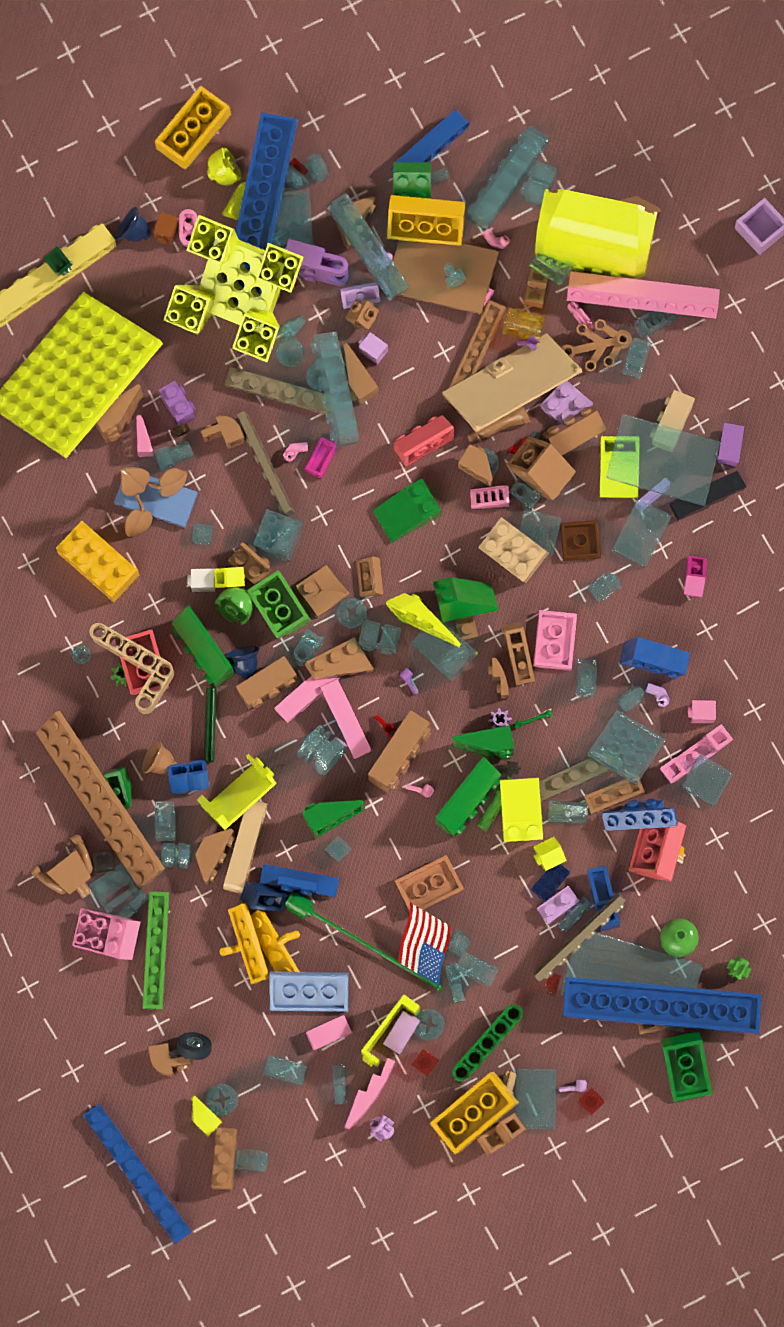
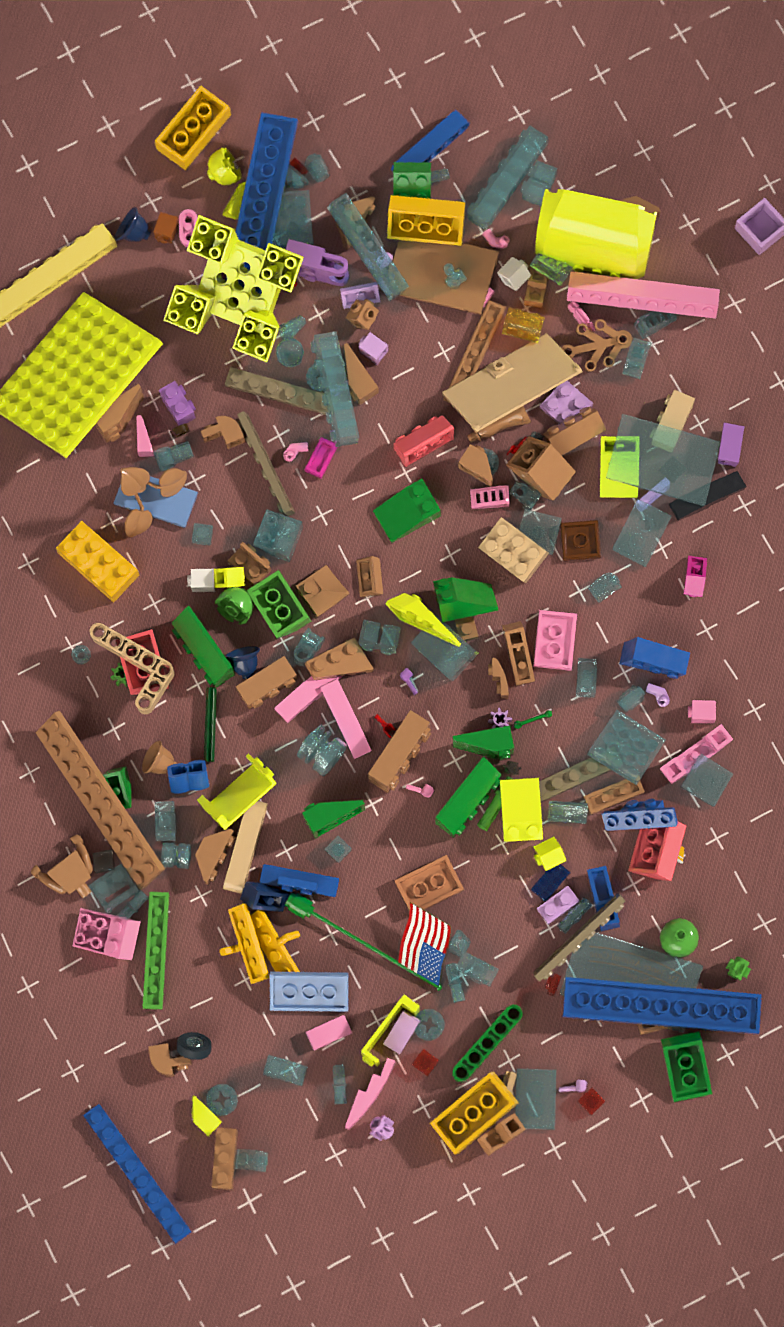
dark green bracket [42,246,73,276] -> none
clear light blue gear [337,597,367,628] -> none
medium lavender hand [516,336,540,350] -> none
none -> white brick [497,257,531,291]

